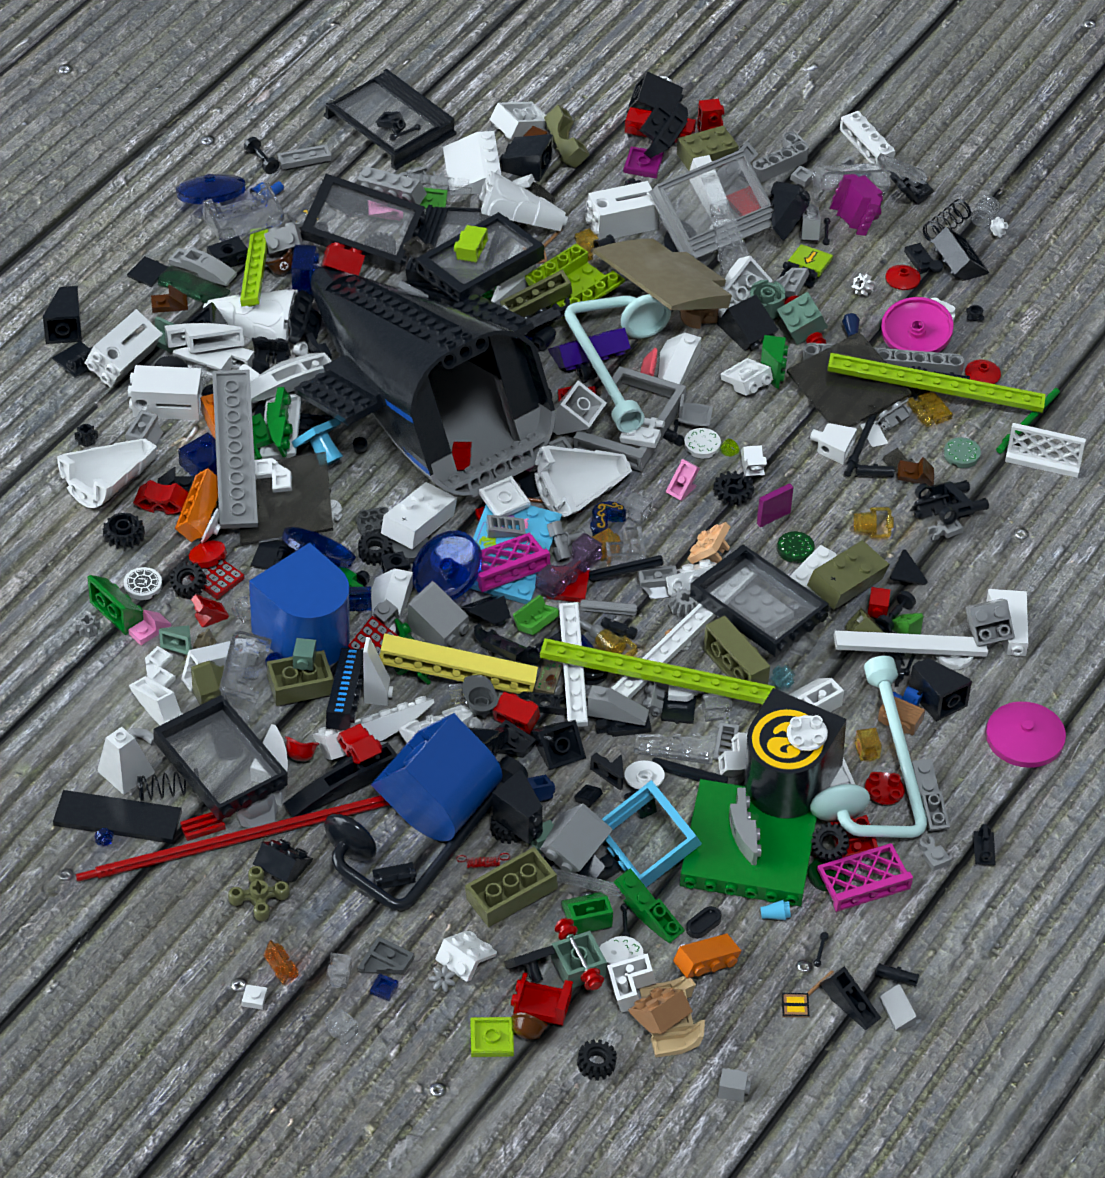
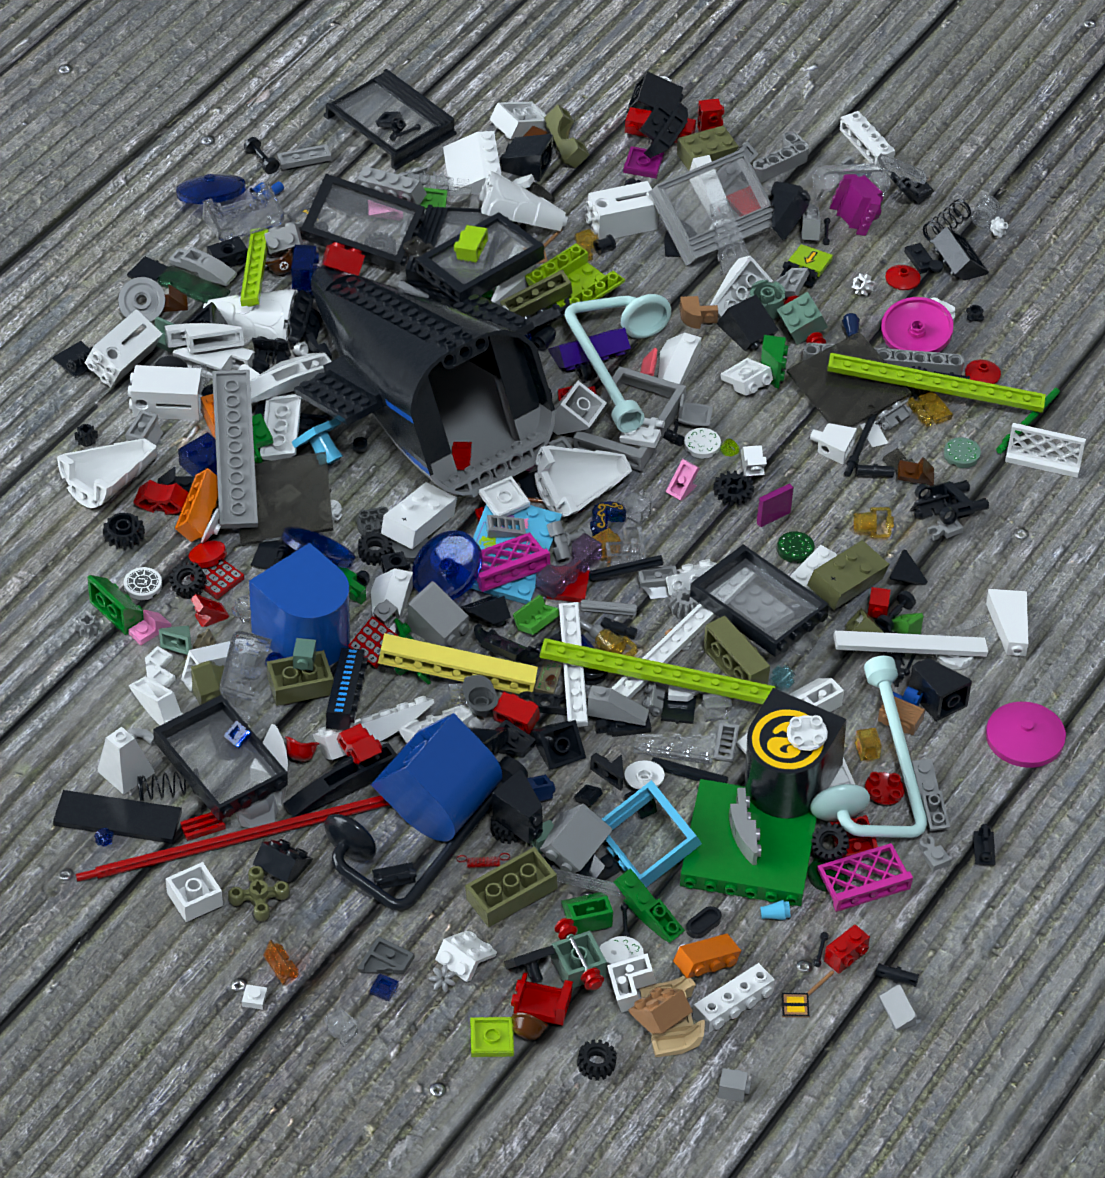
black slope [43,286,82,344] -> none
white tile [254,458,292,493] -> none
green slope [267,387,293,457] -> none
clear brick [327,952,352,988] -> none
clear blue plate [349,586,372,611] -> none
white wedge [363,637,394,706] -> none
dark tan slope [593,238,732,310] -> none
light nougat plate [688,522,730,564] -> none
white brick [718,732,747,777] -> none
light grey tile [790,166,815,189] -> none
black slope [820,966,881,1030] -> none
light grey slope [965,598,1015,646] -> none
none -> light grey gear [118,277,165,322]
none -> white brick [166,862,223,922]
none -> clear blue plate [224,720,252,749]
none -> white brick [693,963,775,1033]
none -> red brick [824,924,870,974]

